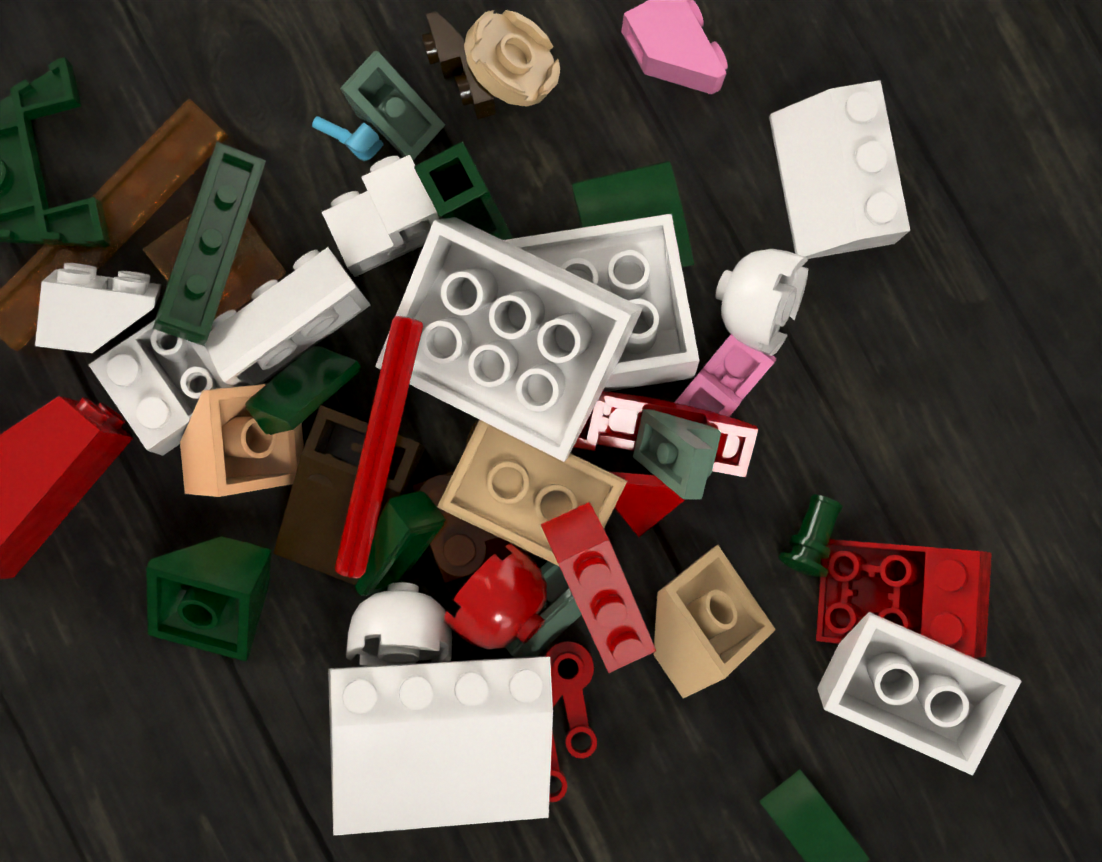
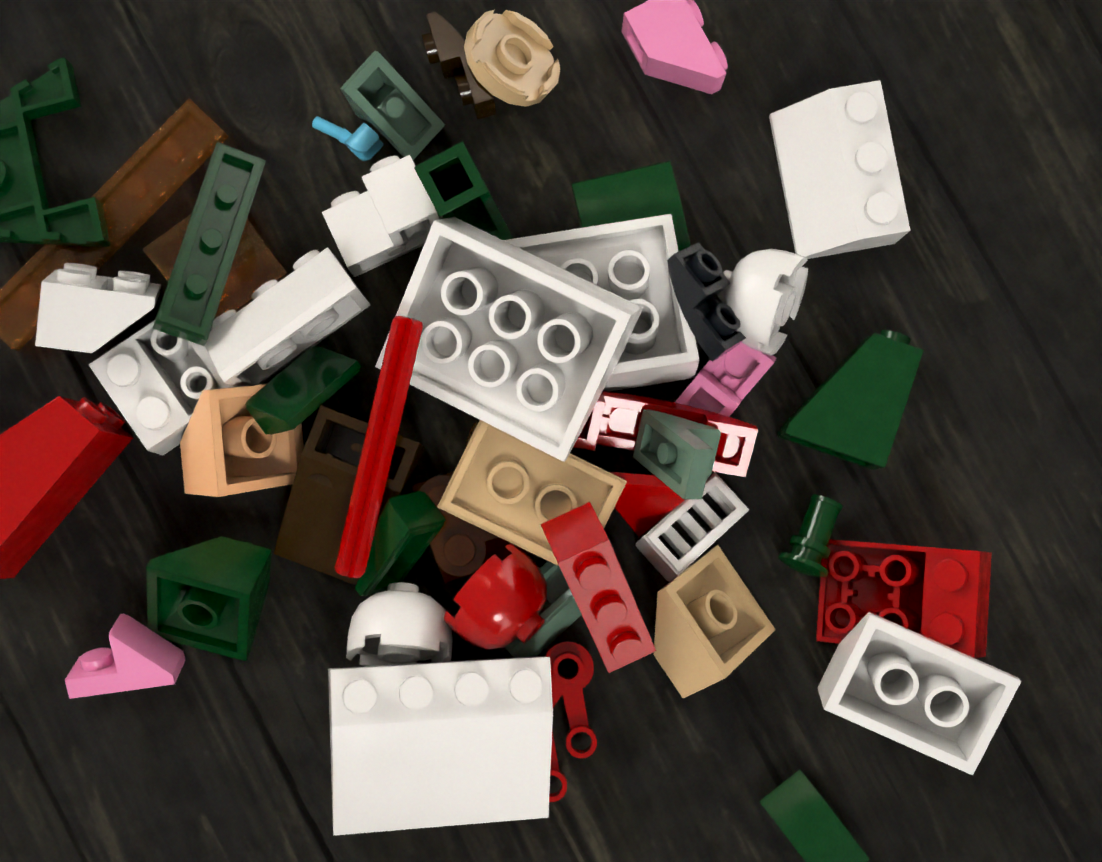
none -> bright pink slope [65,614,186,699]
none -> white slope [636,472,749,582]
none -> black slope [667,242,746,362]
none -> dark green slope [777,330,924,470]

